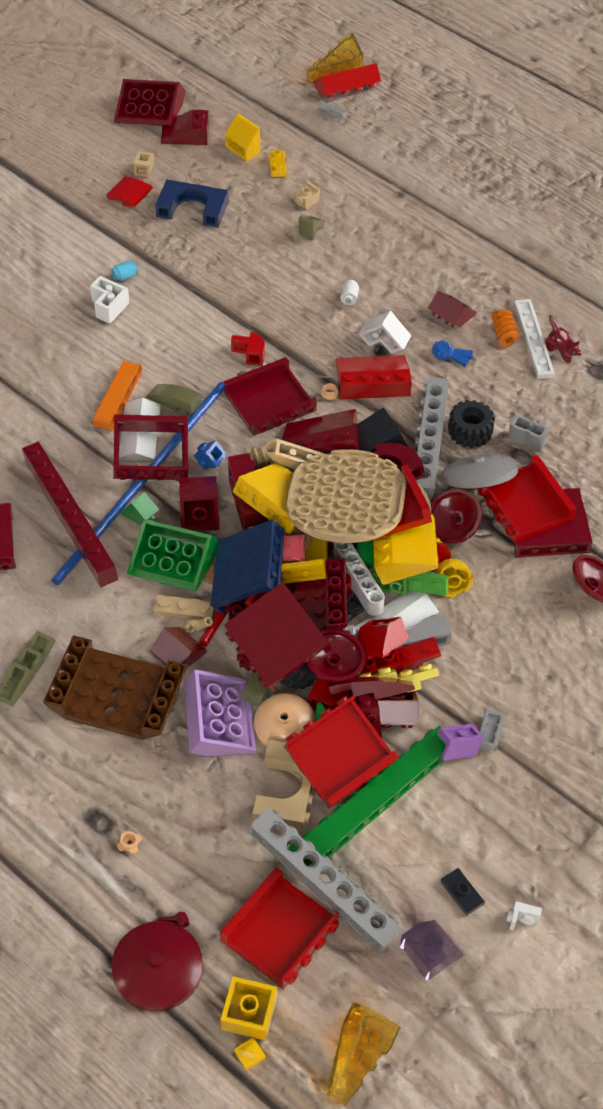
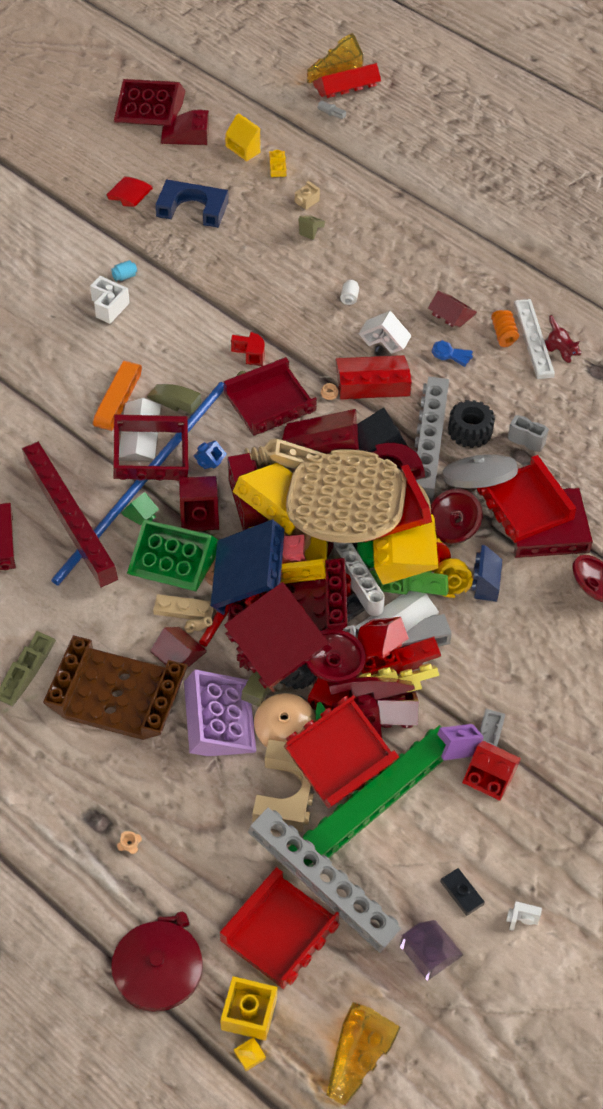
tan brick [133,151,154,178] -> none
none -> red slope [462,741,521,801]
none -> dark blue slope [471,545,503,602]

